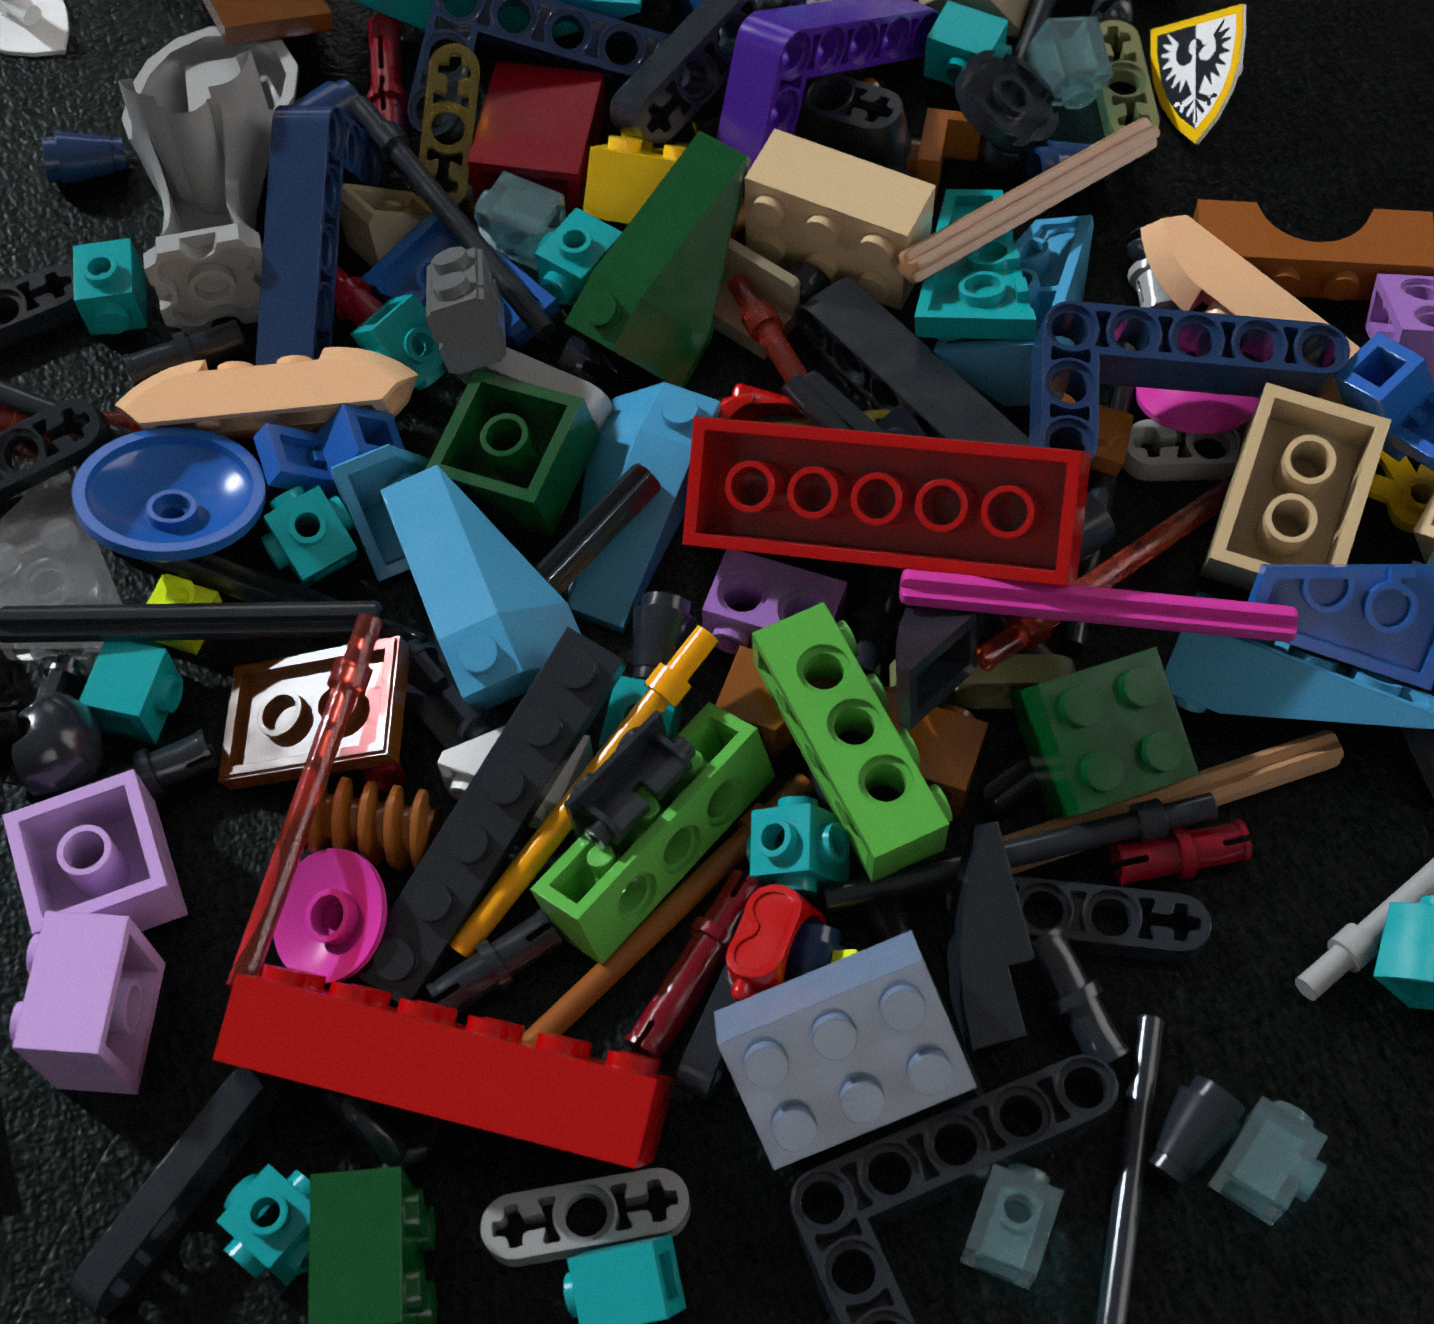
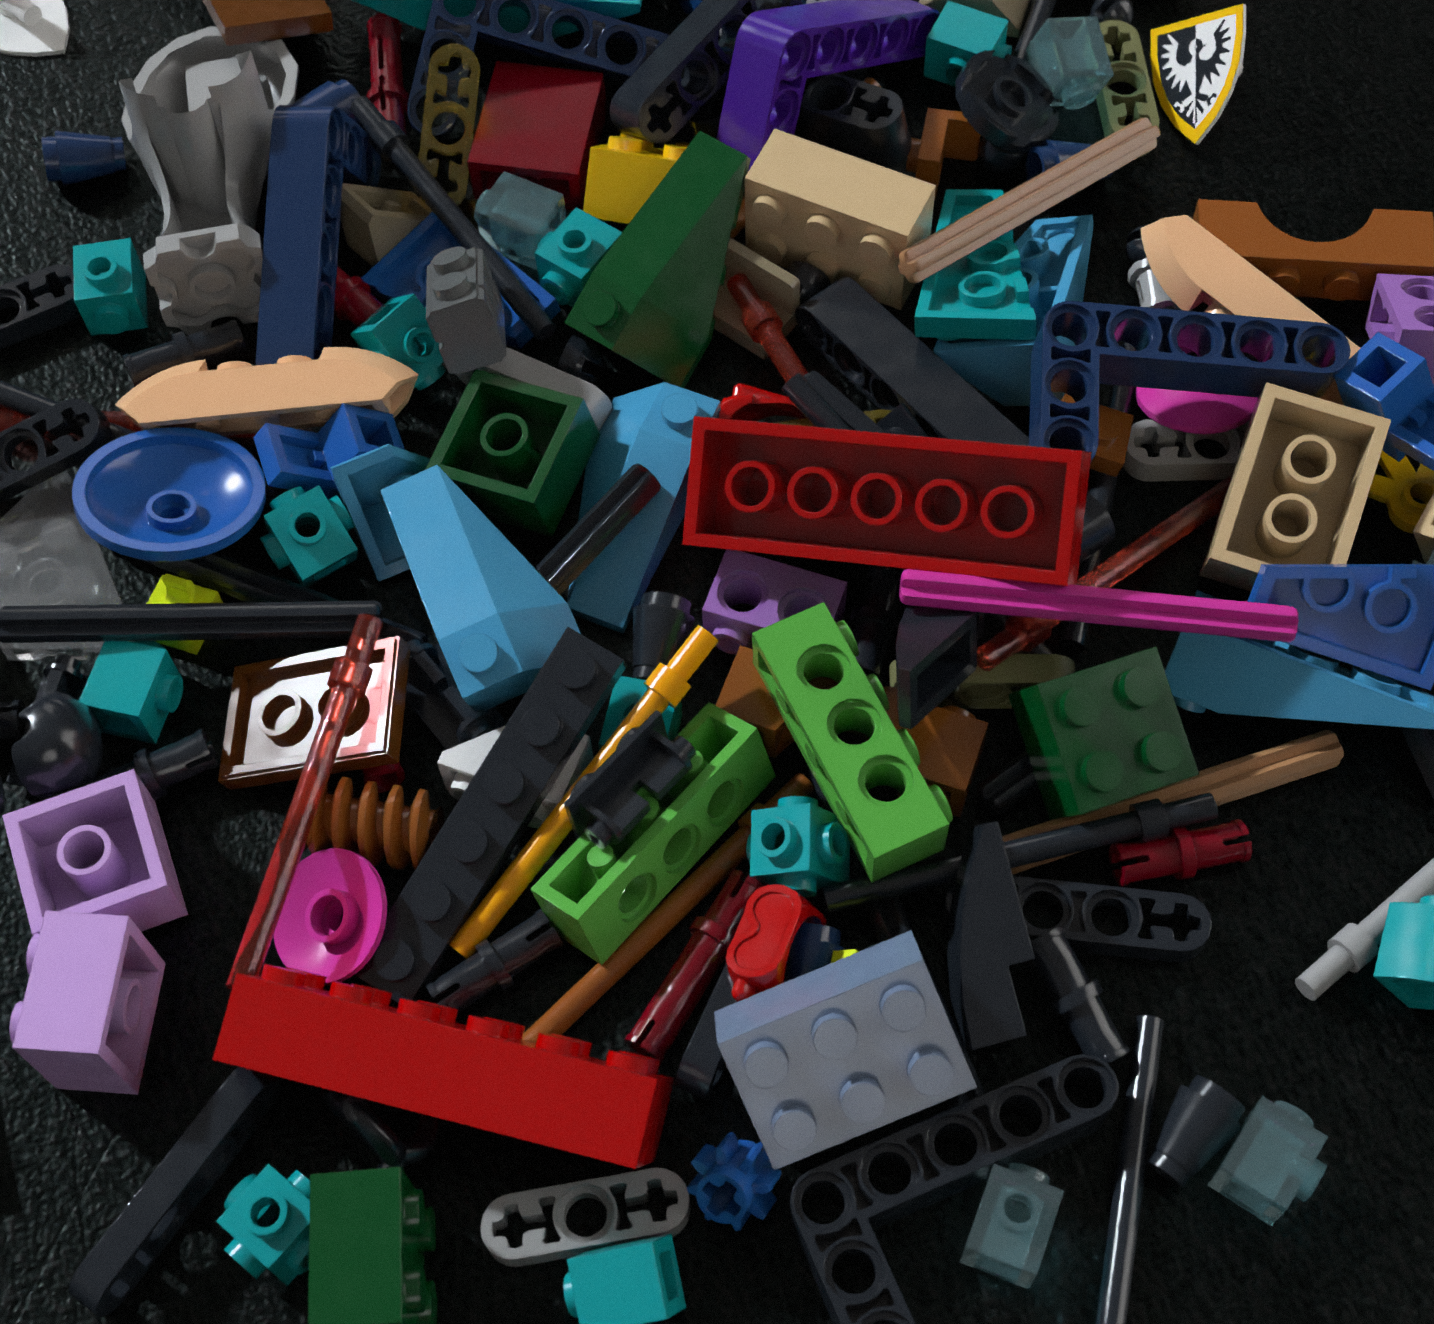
none -> blue gear [687,1132,782,1231]

